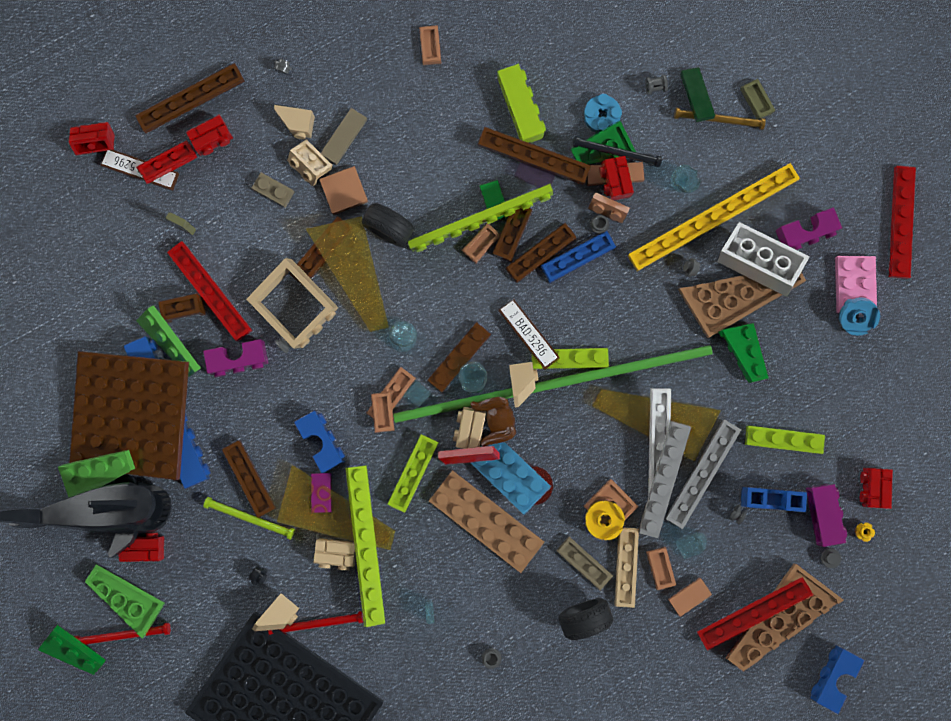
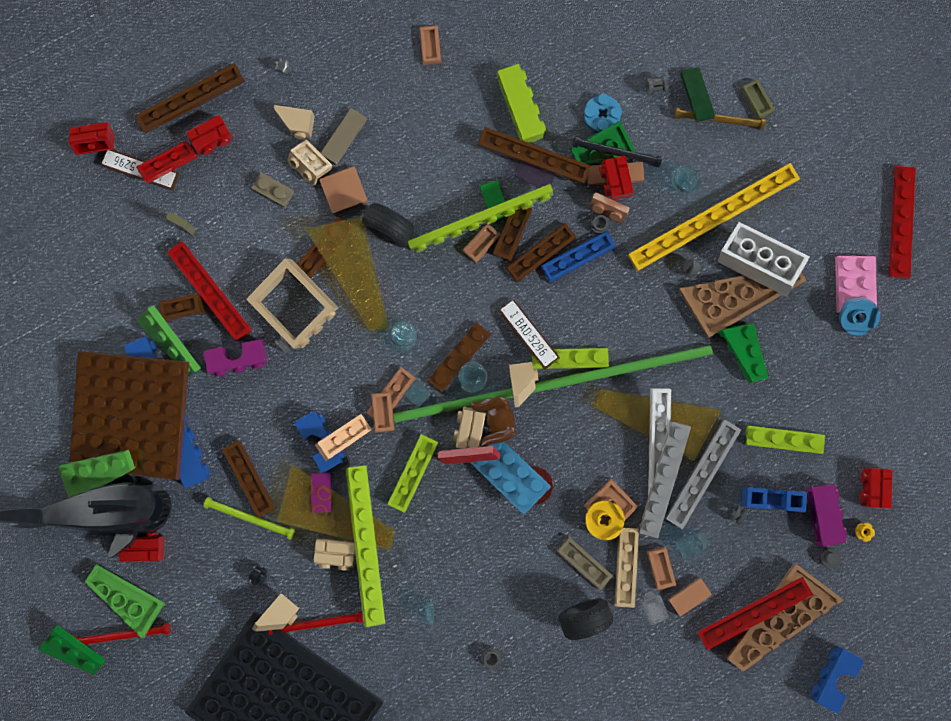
medium nougat plate [429,470,544,573] -> none
magenta arch [776,207,842,250] -> none
none -> light nougat plate [315,414,372,461]
none -> clear brick [639,592,669,625]

